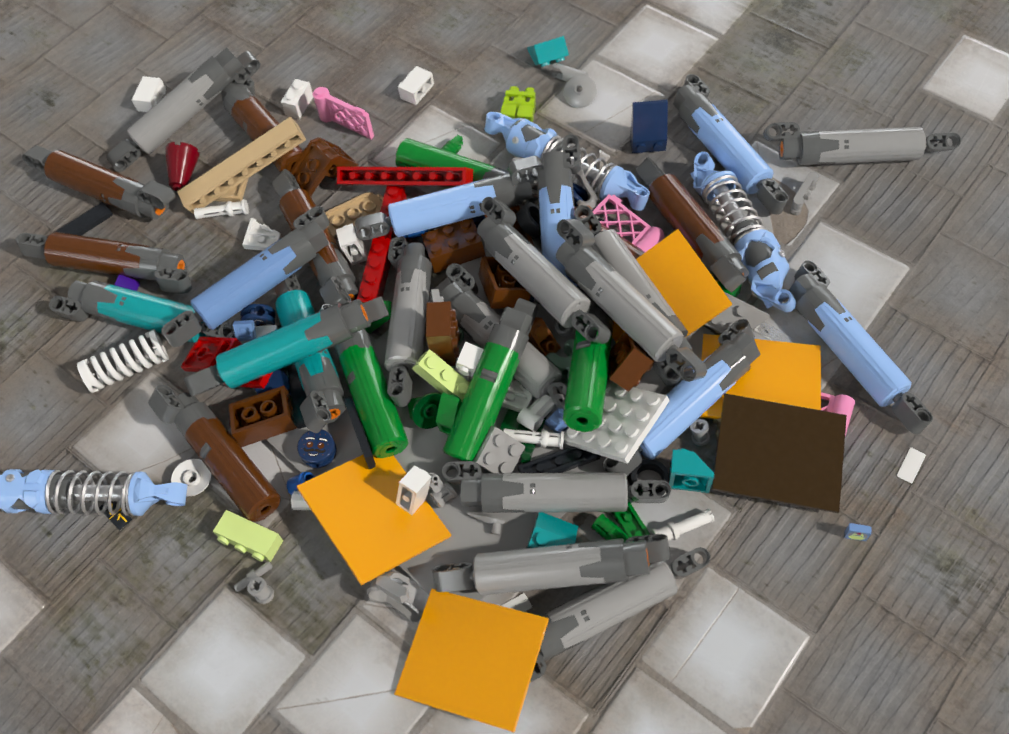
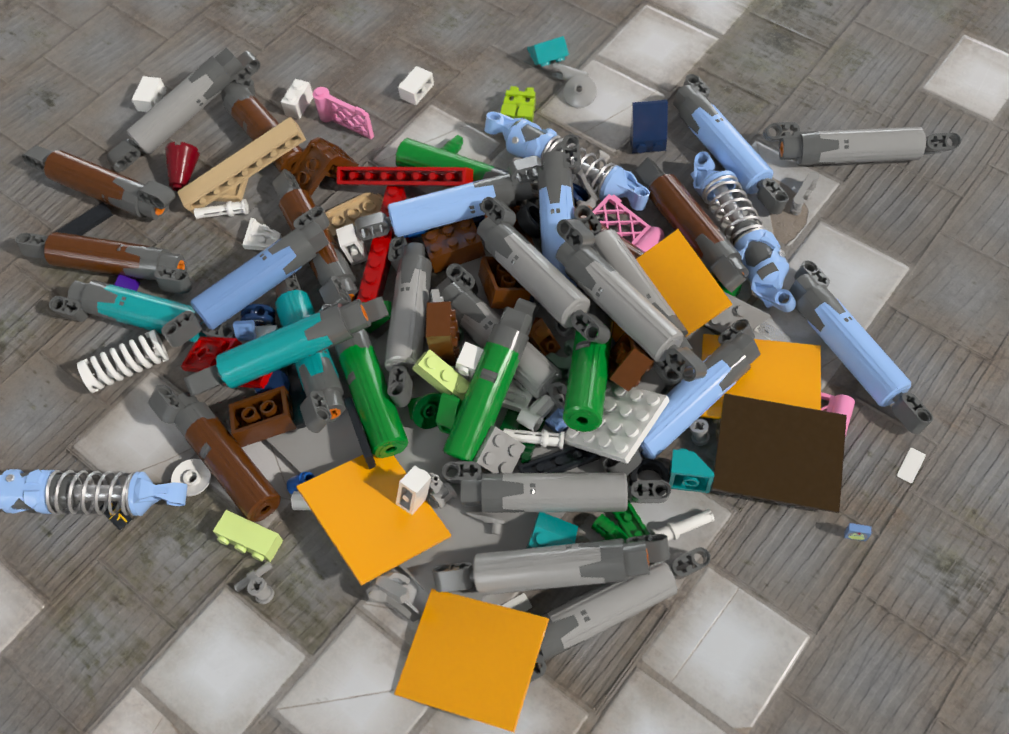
dark blue head [297,429,337,468] -> none

